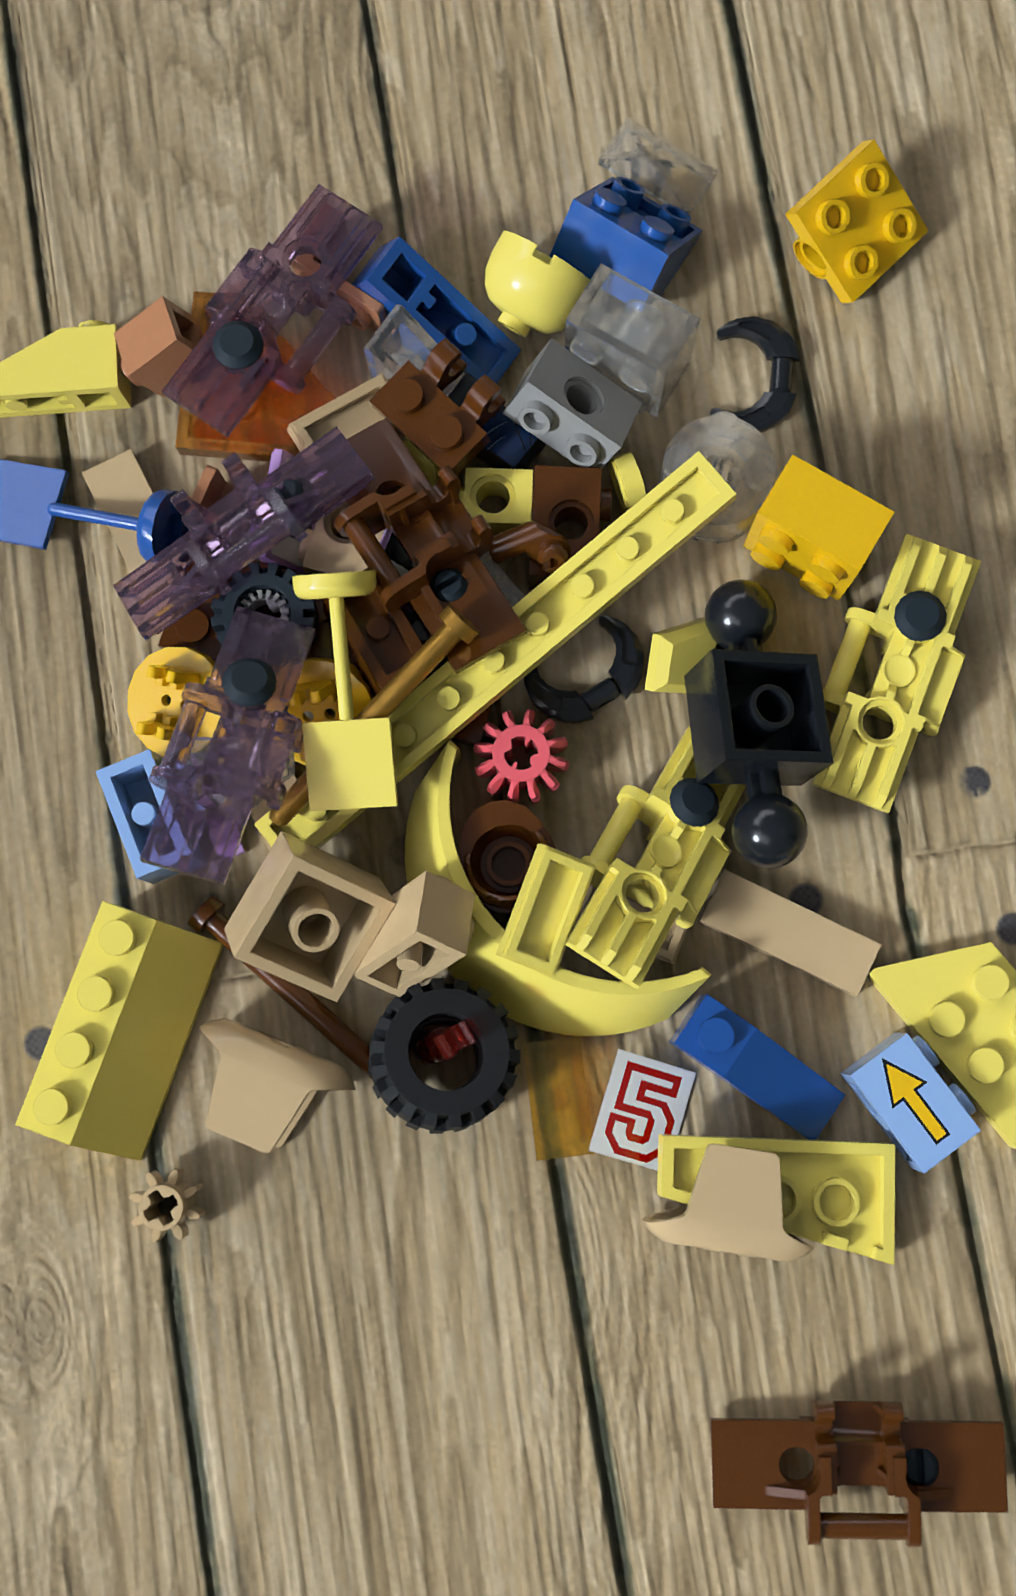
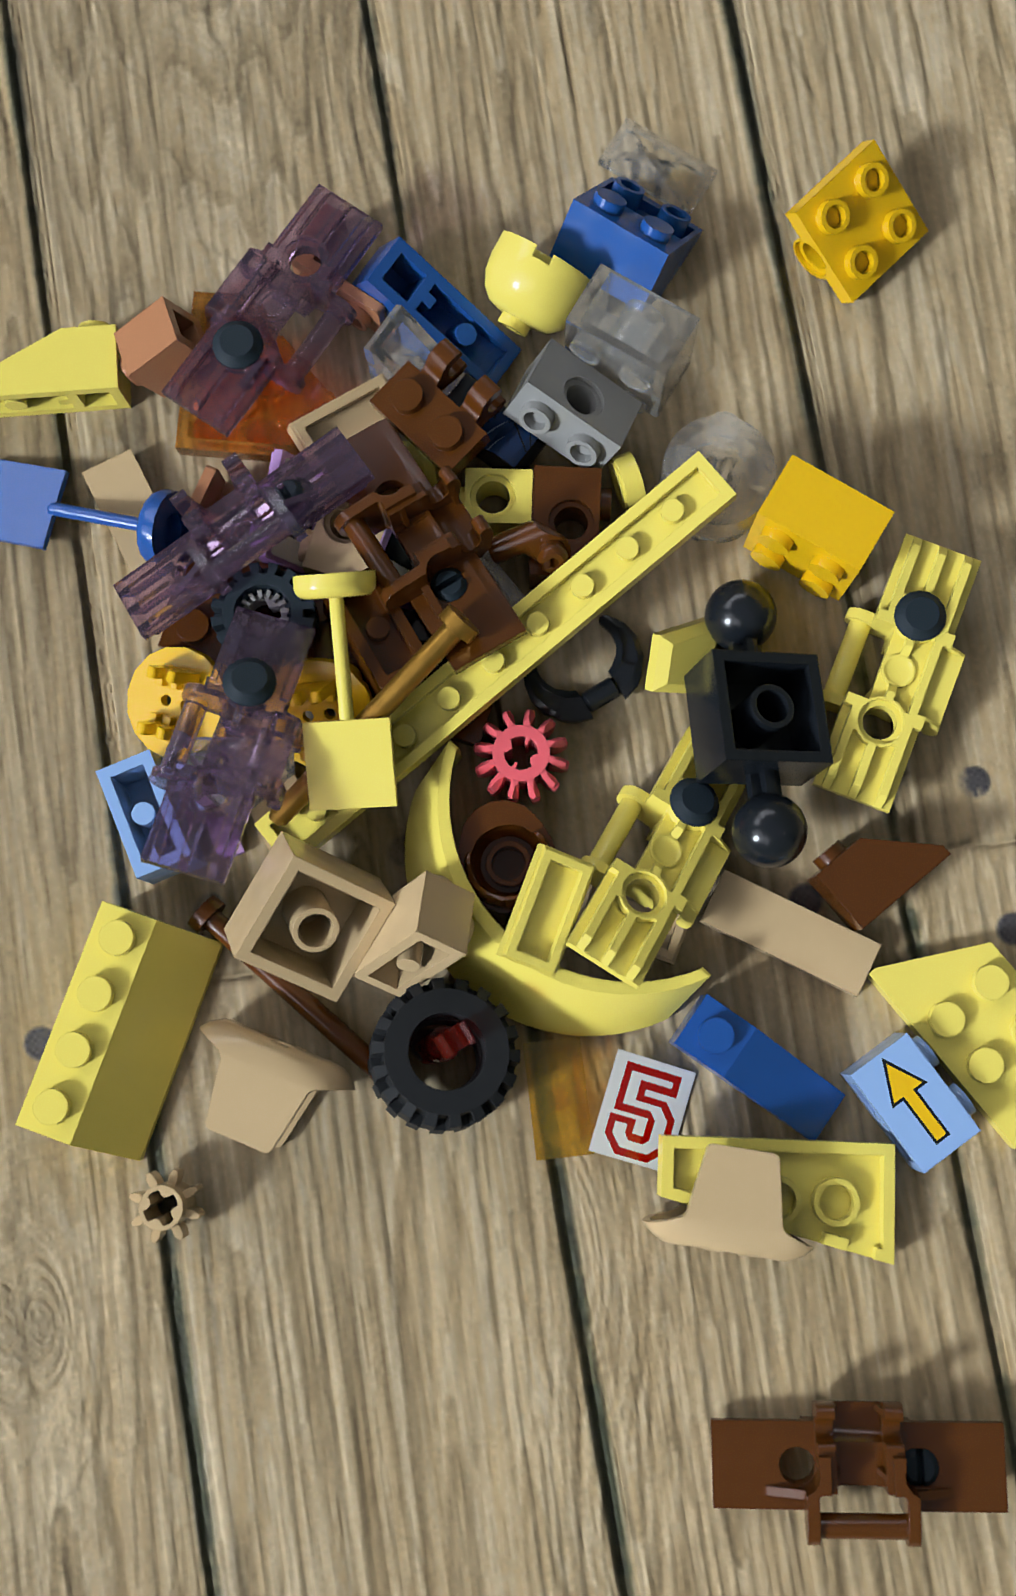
black piece [710,316,799,435] -> none
none -> reddish brown slope [807,838,951,931]

